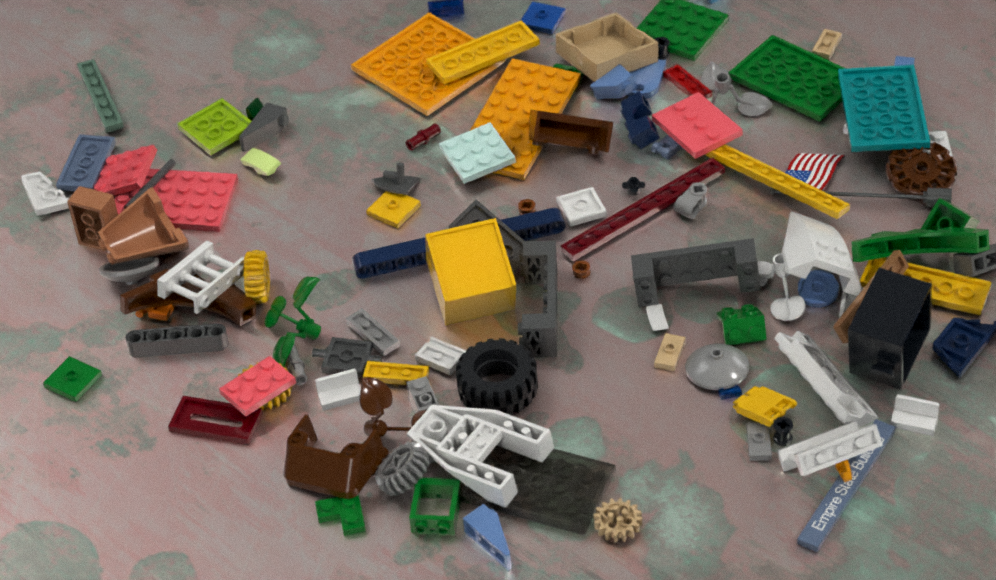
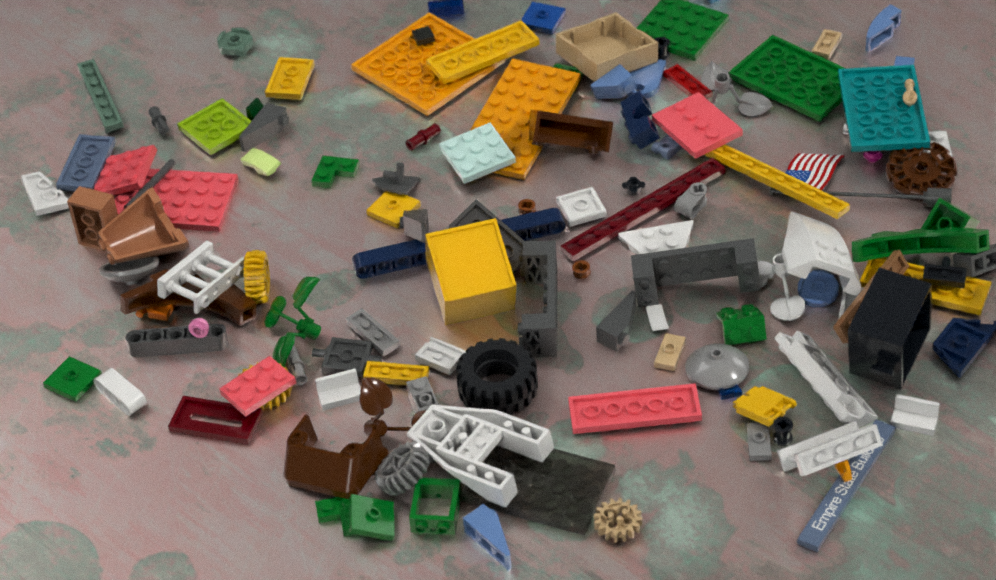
none -> white beam [93,368,147,416]
none -> dark grey axle [148,106,169,136]
none -> bright pink plate [188,318,209,338]
none -> sand green plate [217,27,254,57]
none -> yellow plate [265,57,315,100]
none -> green plate [311,155,360,188]
none -> green plate [349,494,395,541]
none -> dark grey slope [400,209,429,242]
none -> pearl dark grey tile [412,26,435,46]
none -> coral plate [568,383,702,434]
none -> dark grey slope [596,290,636,352]
none -> white wing [618,220,693,254]
none -> dark pink plate [863,151,883,162]
none -> medium blue slope [865,4,902,52]
none -> tan piece [902,79,917,106]
none -> black plate [923,256,967,288]

